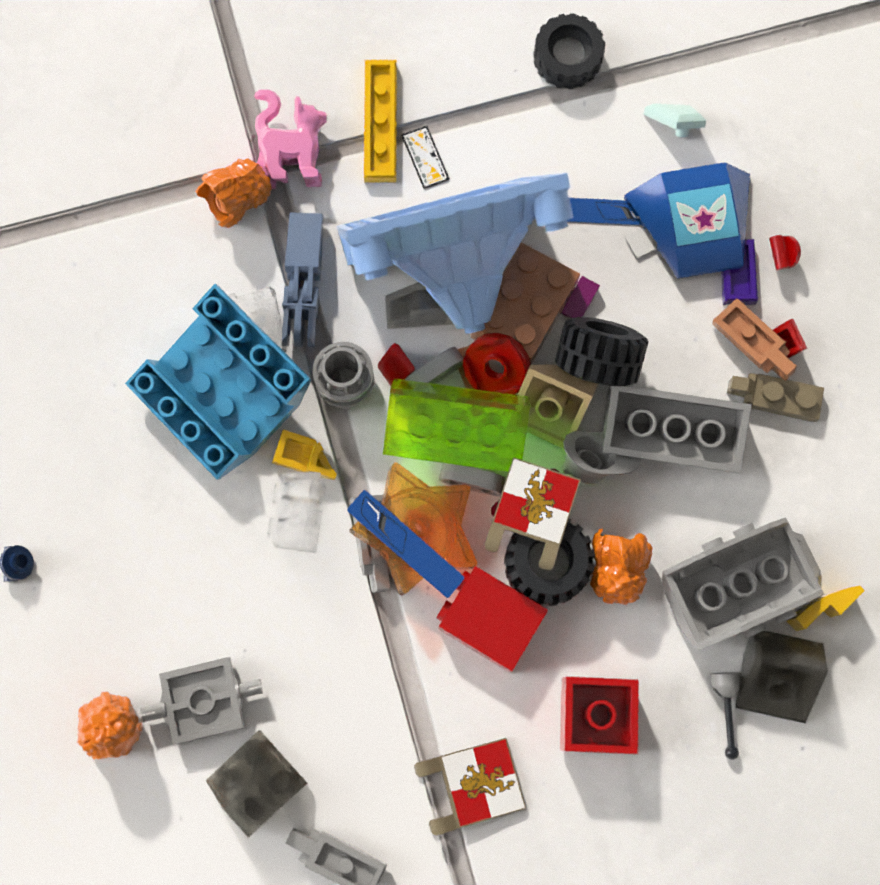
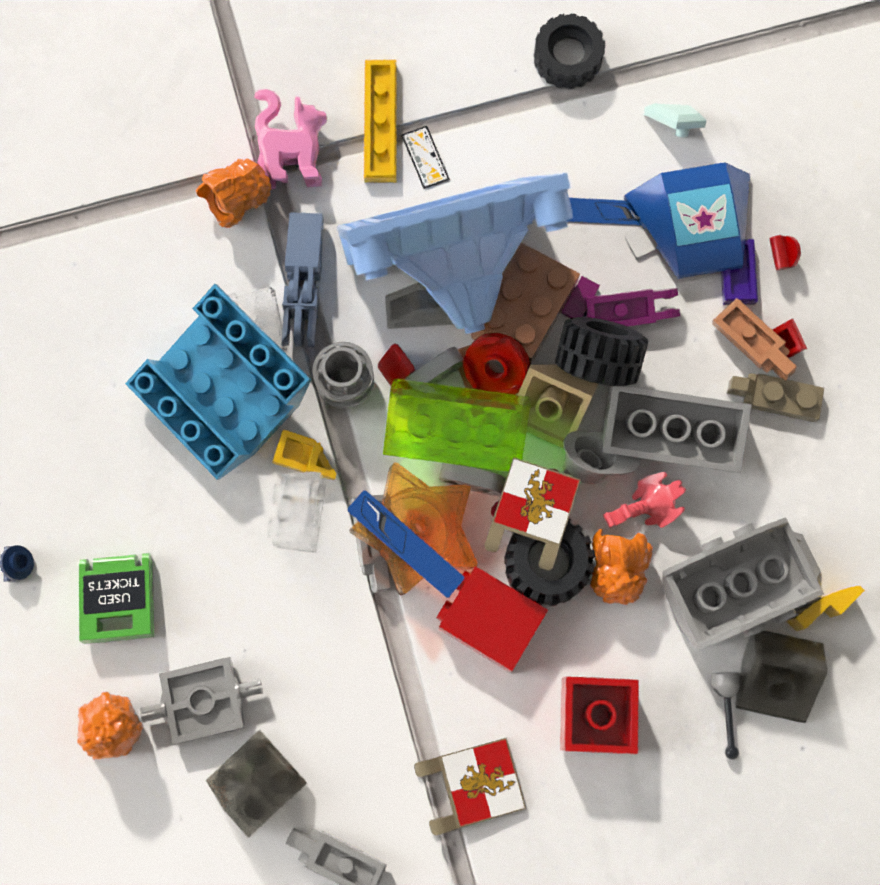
none -> container [79,553,154,644]
none -> magenta hinge [585,288,680,327]
none -> coral piece [603,472,686,528]

